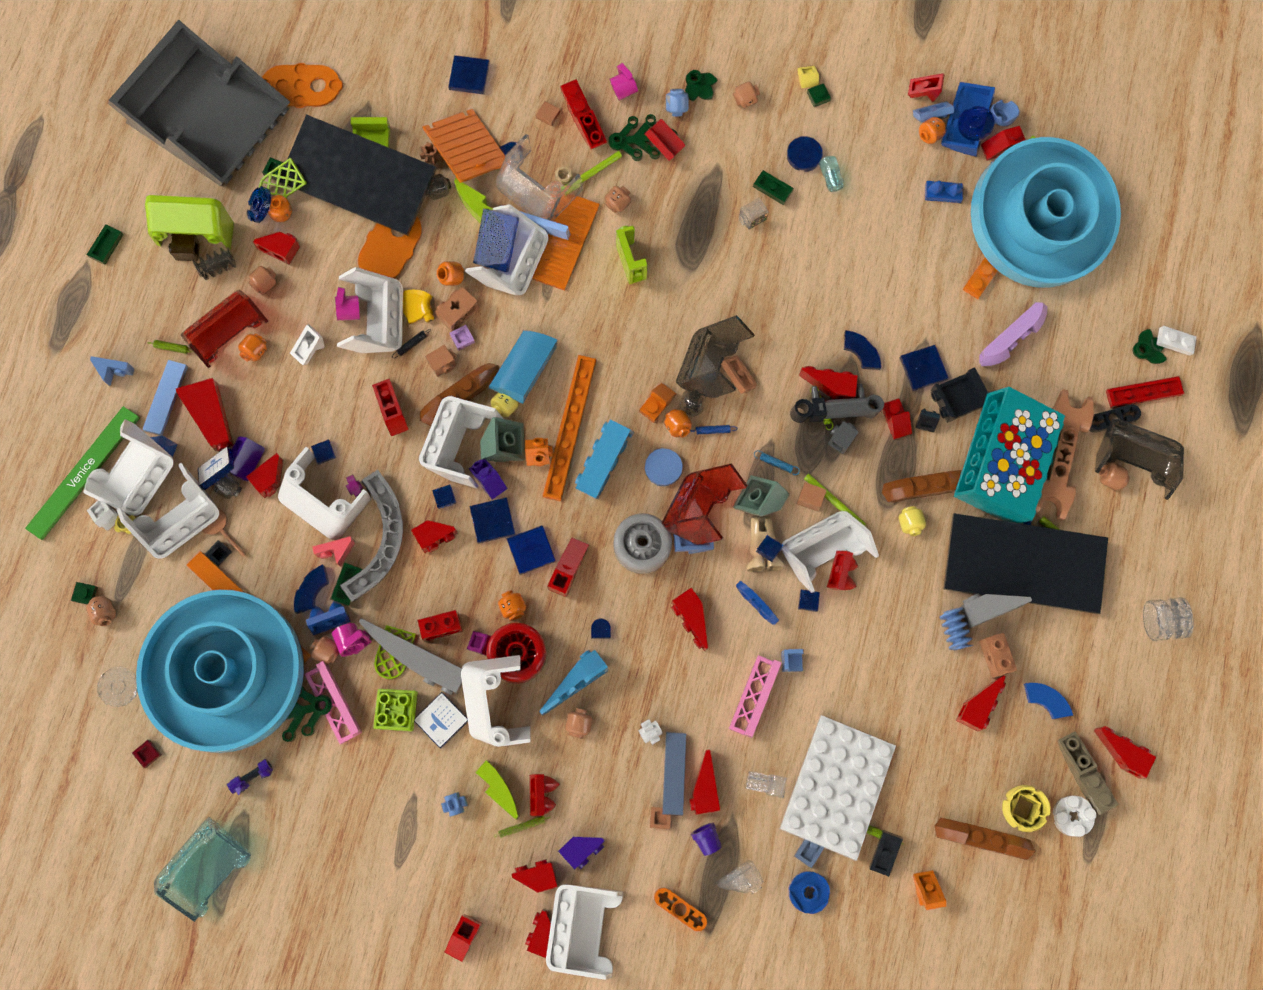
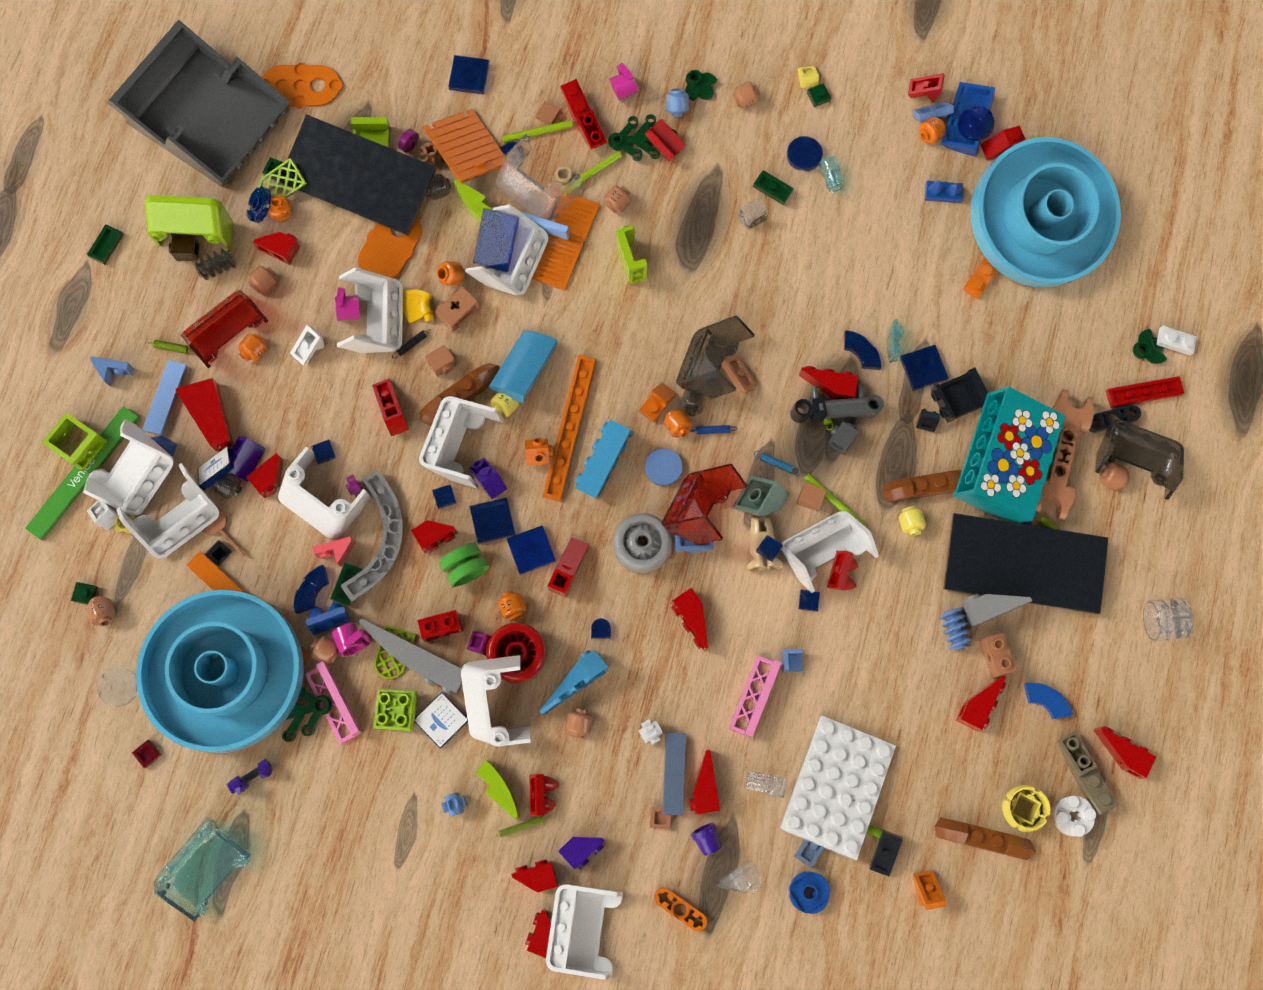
red slope [444,914,483,962] -> none
lavender tile [449,325,475,351] -> none
sand green slope [480,417,525,462] -> none
blue tile [736,580,779,625] -> none
red slope [882,398,912,440] -> none
lavender brick [979,302,1048,366] -> none
medium blue hair [989,100,1020,126] -> none
none -> lime window [42,412,107,472]
none -> magenta wheel [398,129,419,153]
none -> bright green wheel [438,542,490,588]
none -> lime piece [502,120,573,143]
none -> clear light blue slope [887,319,903,363]

